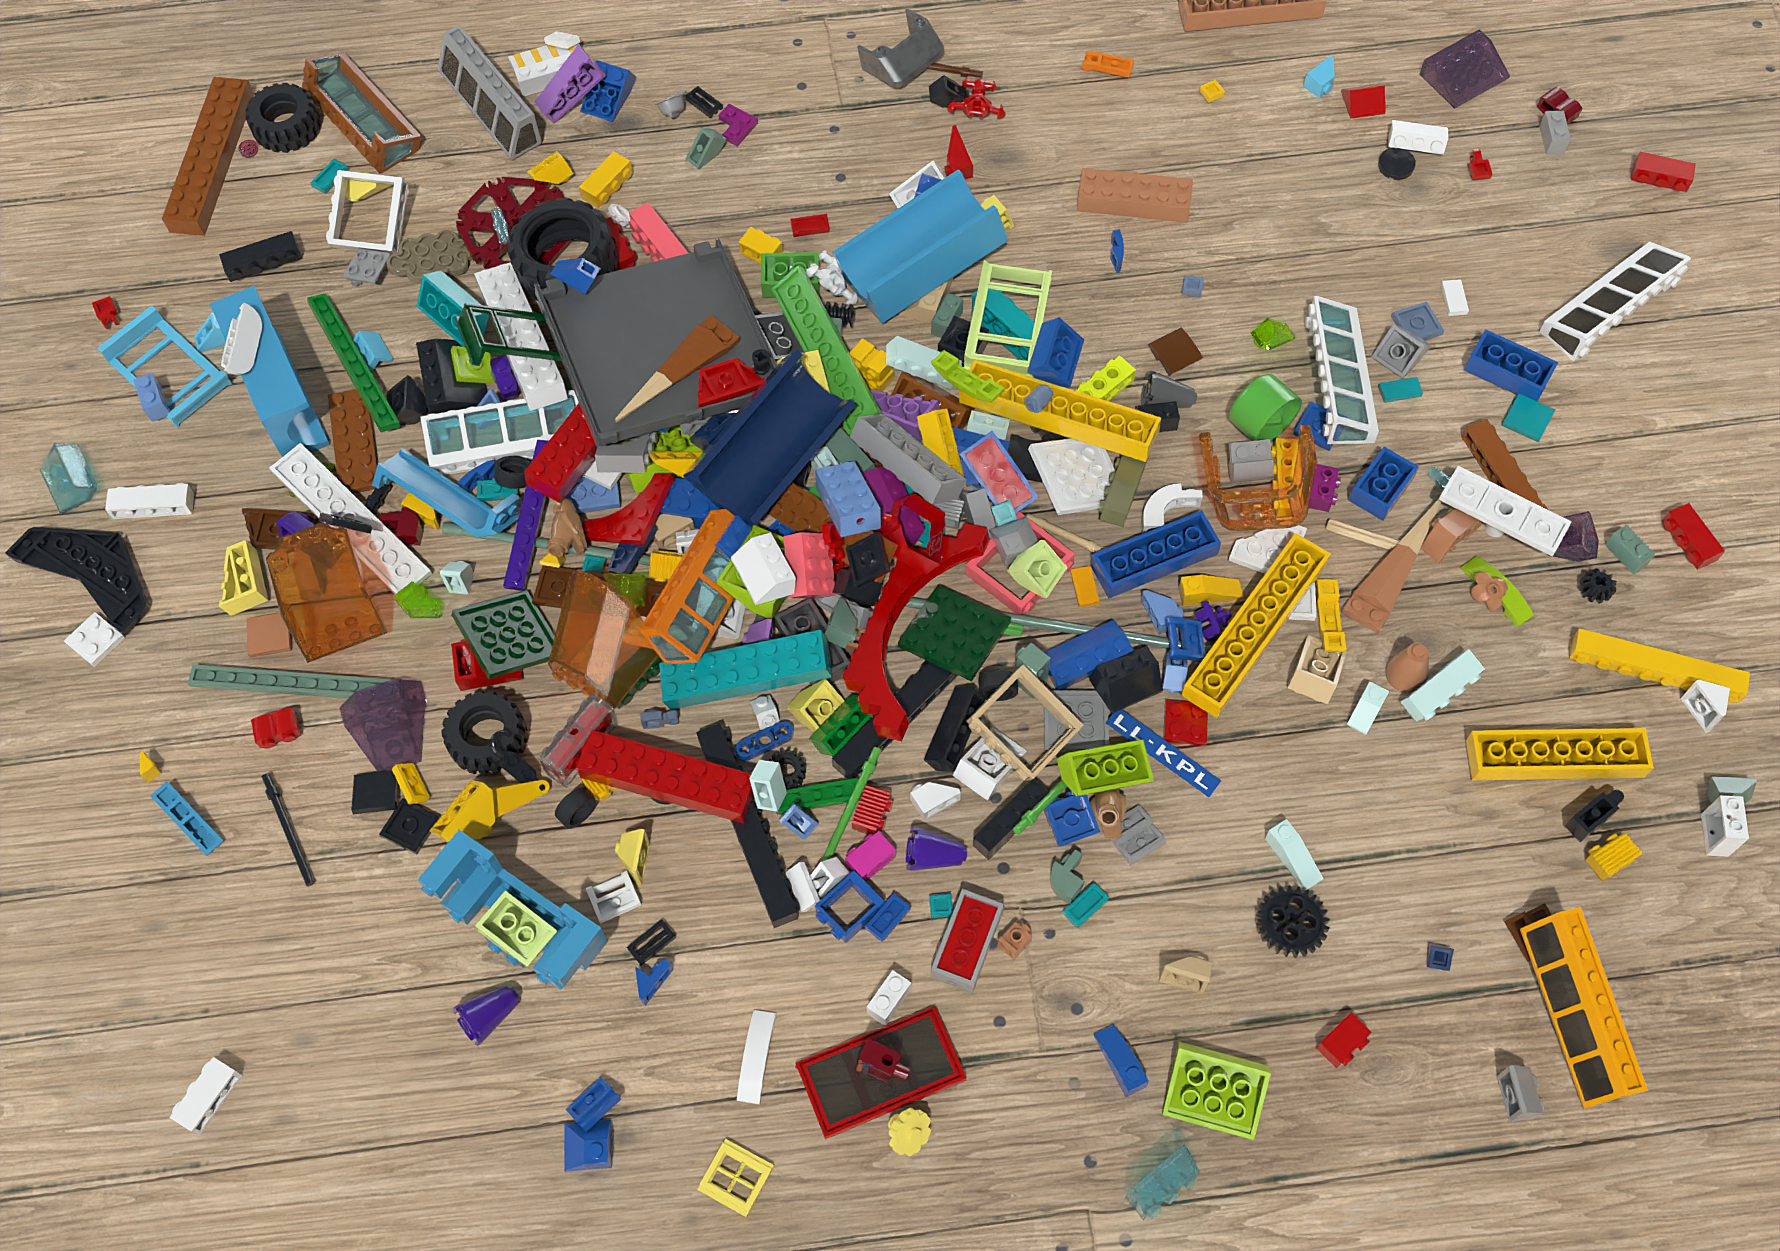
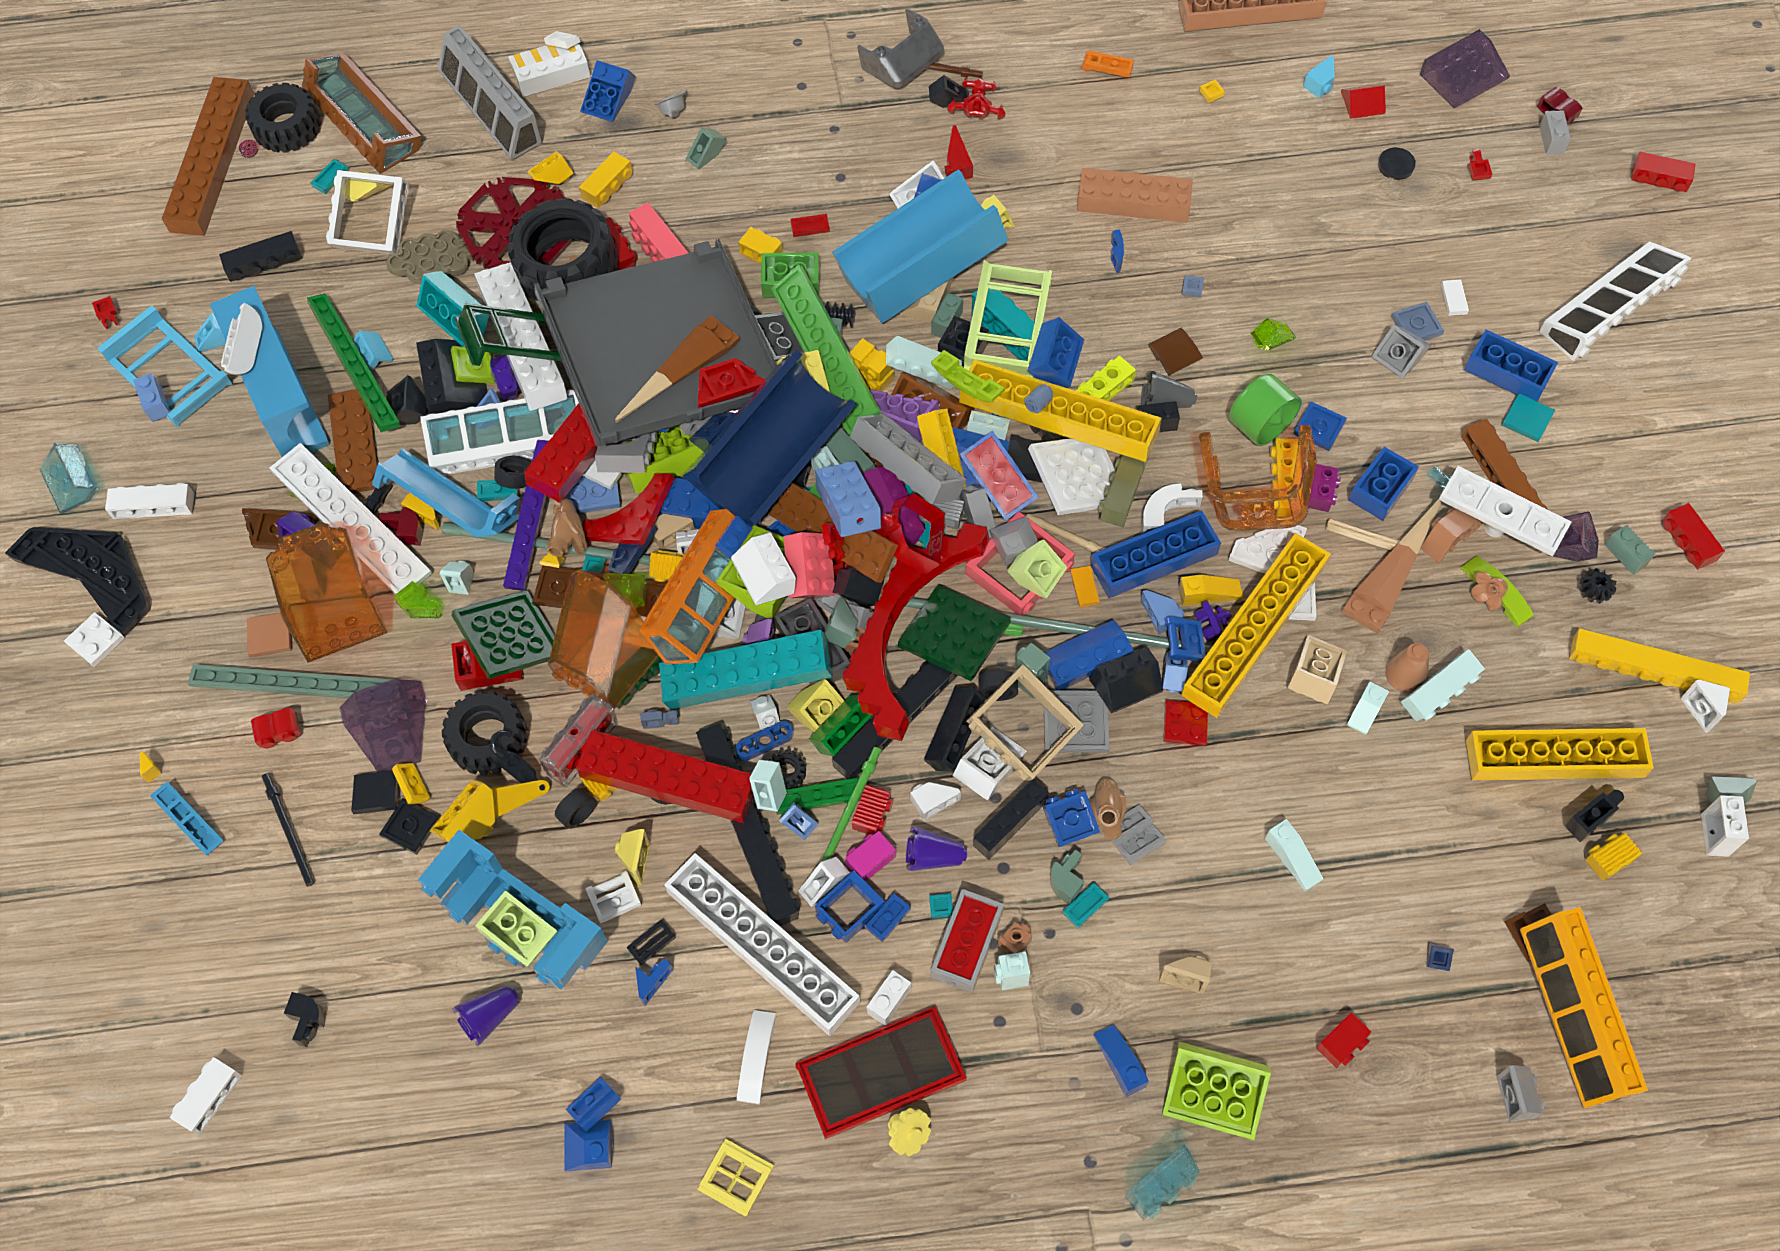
light yellow wedge [219,540,268,616] -> none
black tile [319,512,372,534] -> none
light grey hinge [342,248,391,287] -> none
blue slope [458,460,495,493] -> none
clear light blue pin [490,207,510,244] -> none
medium lavender wedge [535,45,606,123] -> none
blue slope [551,258,600,294] -> none
white gear [608,204,630,228] -> none
yellow slope [649,451,703,479] -> none
black tile [685,86,723,119] -> none
magenta plate [718,104,758,147] -> none
black bush [752,349,770,375] -> none
white tile [785,862,820,912] -> none
white piece [806,251,857,305] -> none
black tile [846,532,891,587] -> none
dark red torso [855,1038,910,1083] -> none
tile [991,500,1017,526] -> none
bright green bar [1013,780,1067,835] -> none
lime slope [1057,740,1154,796] -> none
blue sticker [1106,710,1221,797] -> none
light grey brick [1228,439,1274,483] -> none
black gear [1256,885,1330,958] -> none
window [1305,296,1379,444] -> none
yellow slope [1316,579,1347,652] -> none
teal tile [1378,377,1423,403] -> none
white brick [1388,120,1448,155] -> none
none -> black brick [283,992,325,1047]
none -> white brick [664,853,860,1036]
none -> light aqua brick [994,951,1030,990]

